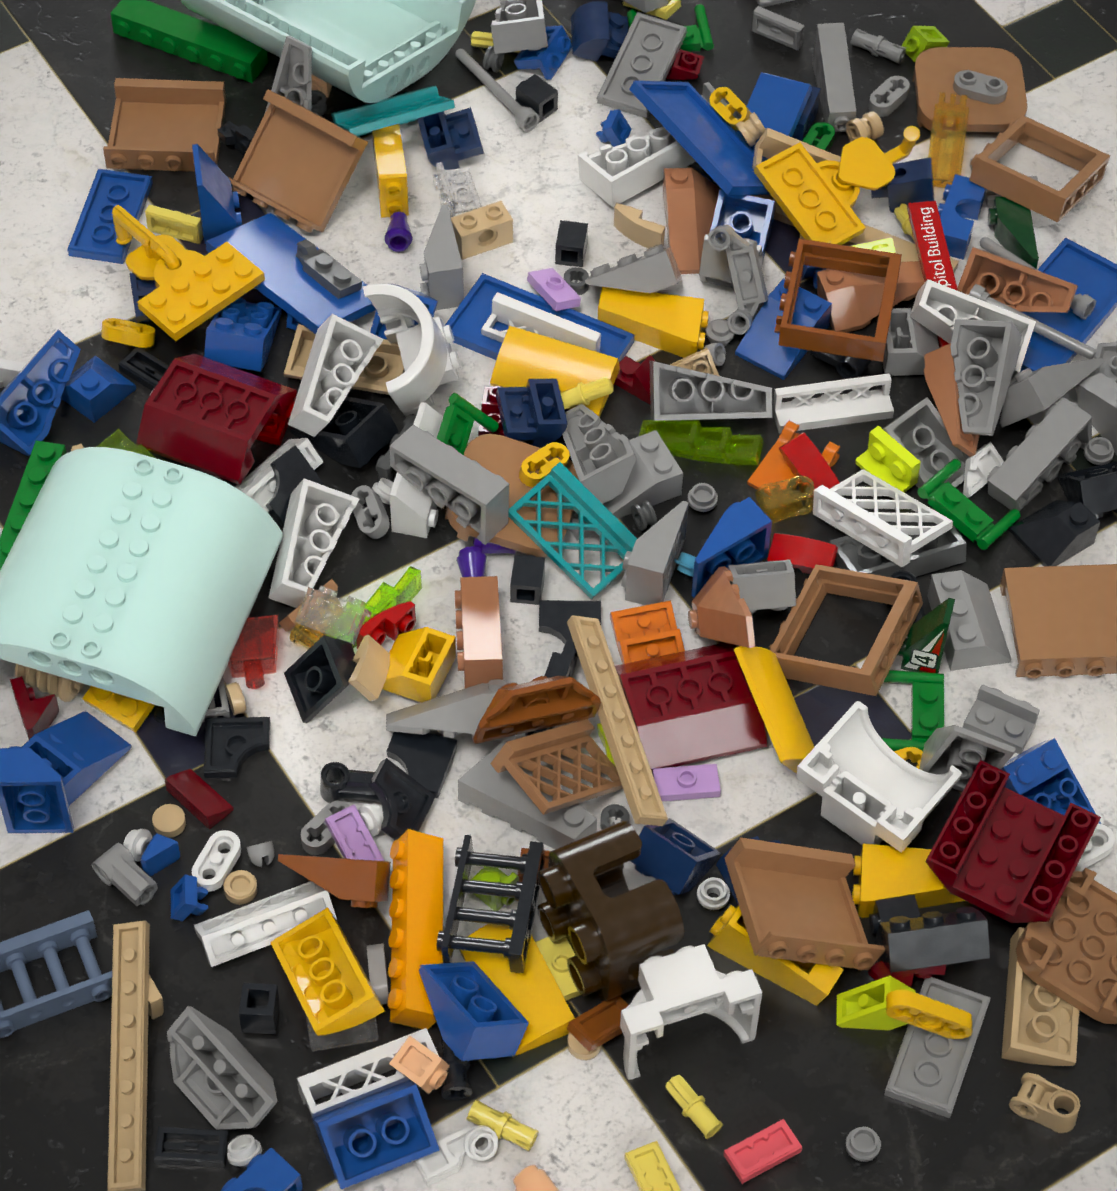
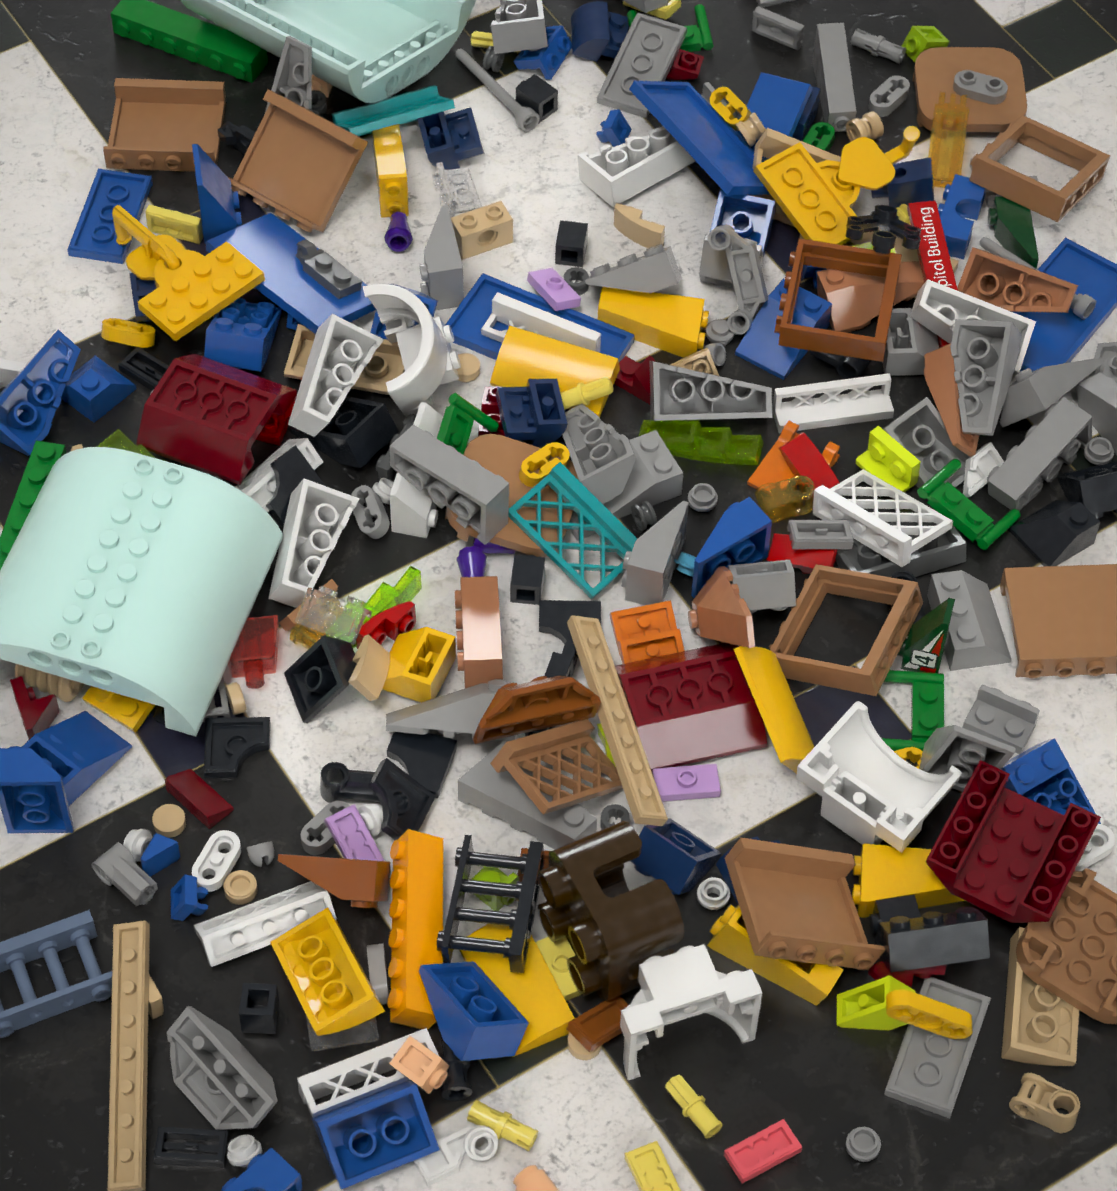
nougat wedge [663,168,719,274] -> none
light grey piece [969,284,1096,359] -> none
none -> tan tile [457,353,480,382]
none -> light grey tile [787,520,854,549]
none -> black plant [845,205,921,254]

